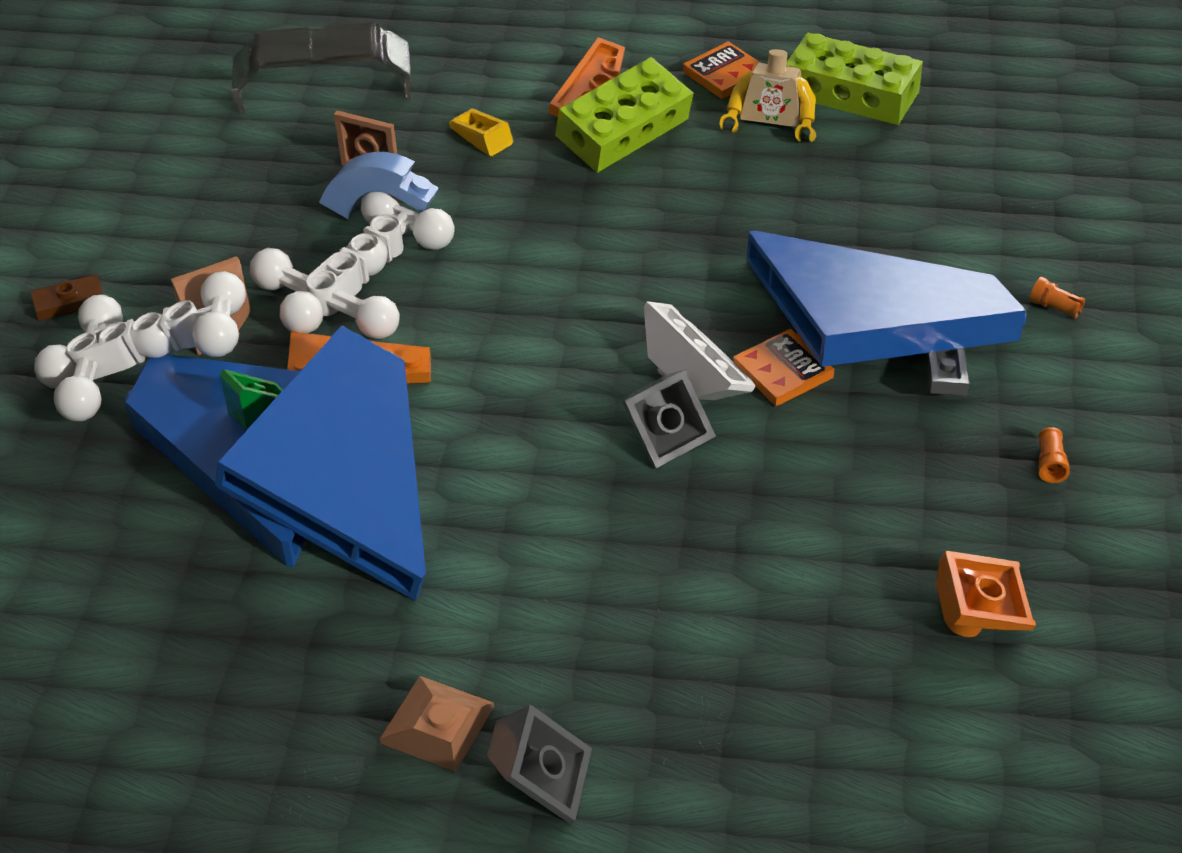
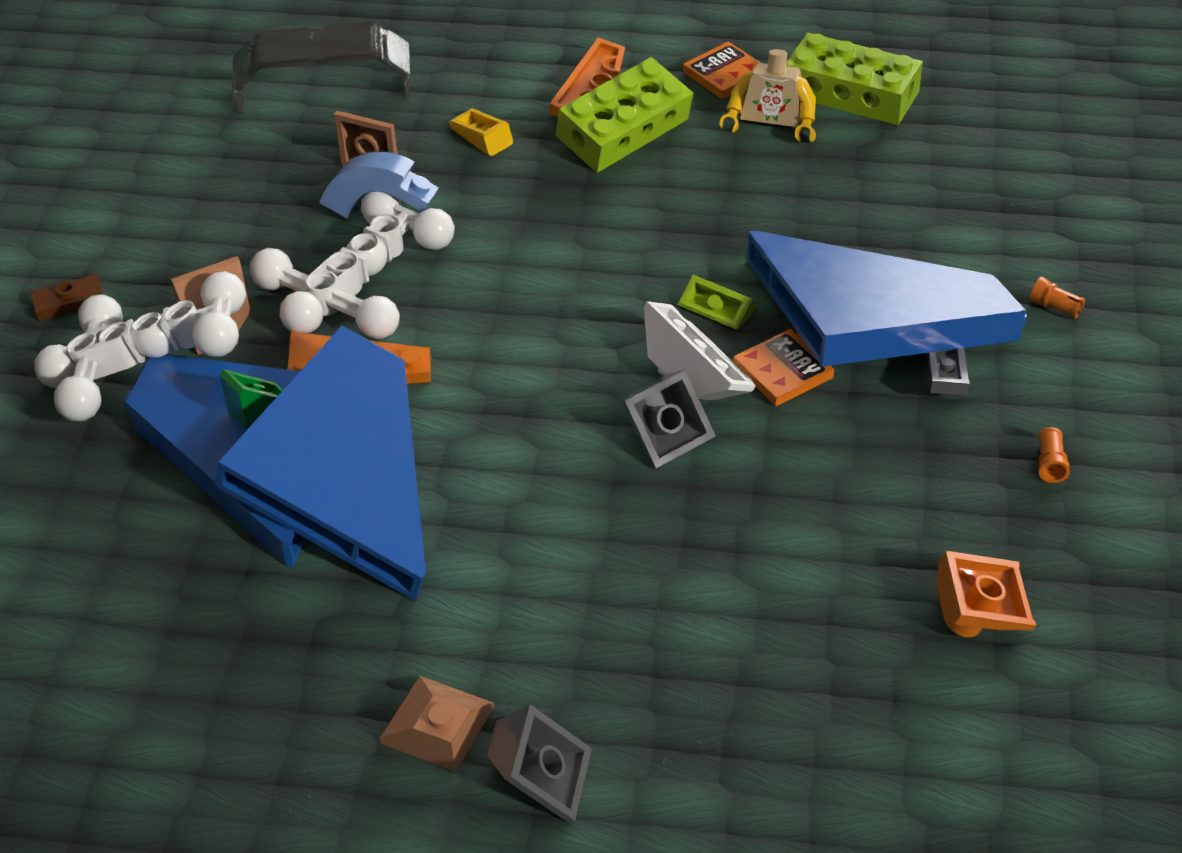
none -> lime slope [677,275,757,331]

